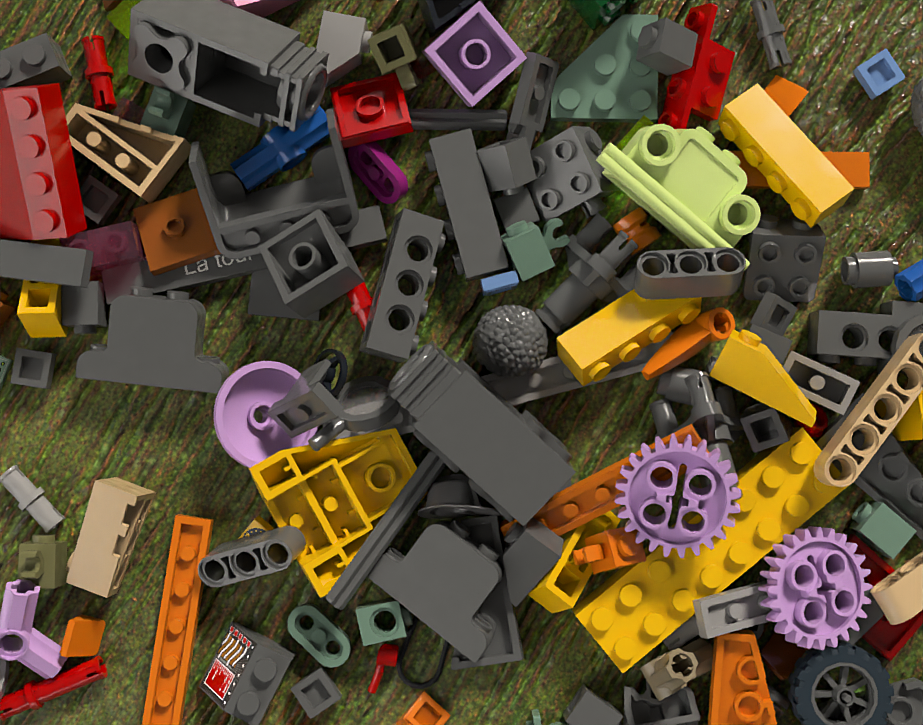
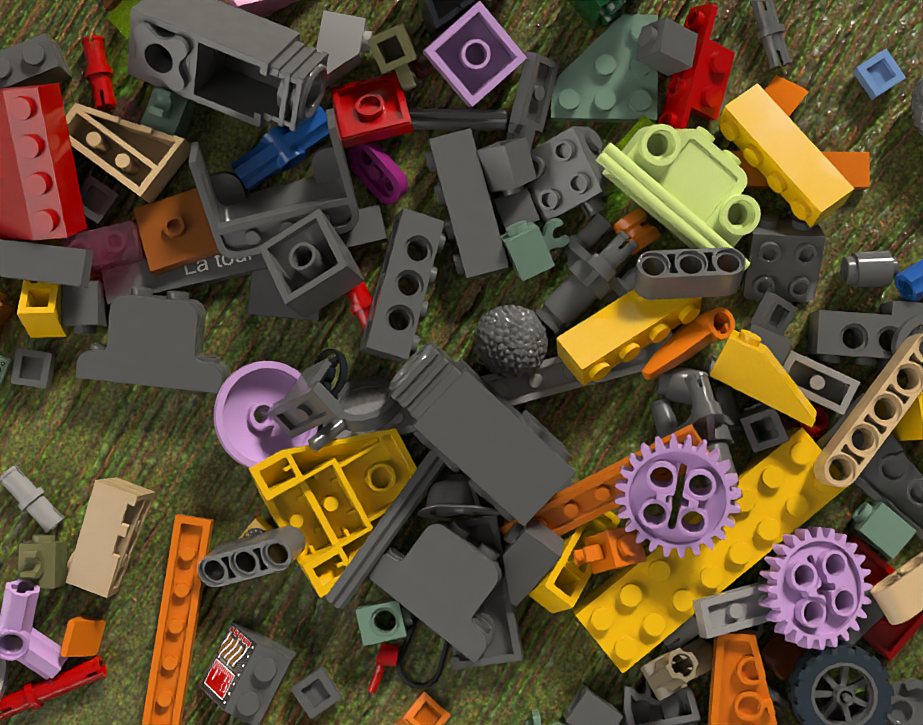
sand green plate [287,603,352,668] -> none
medium blue tile [480,270,519,296] -> none

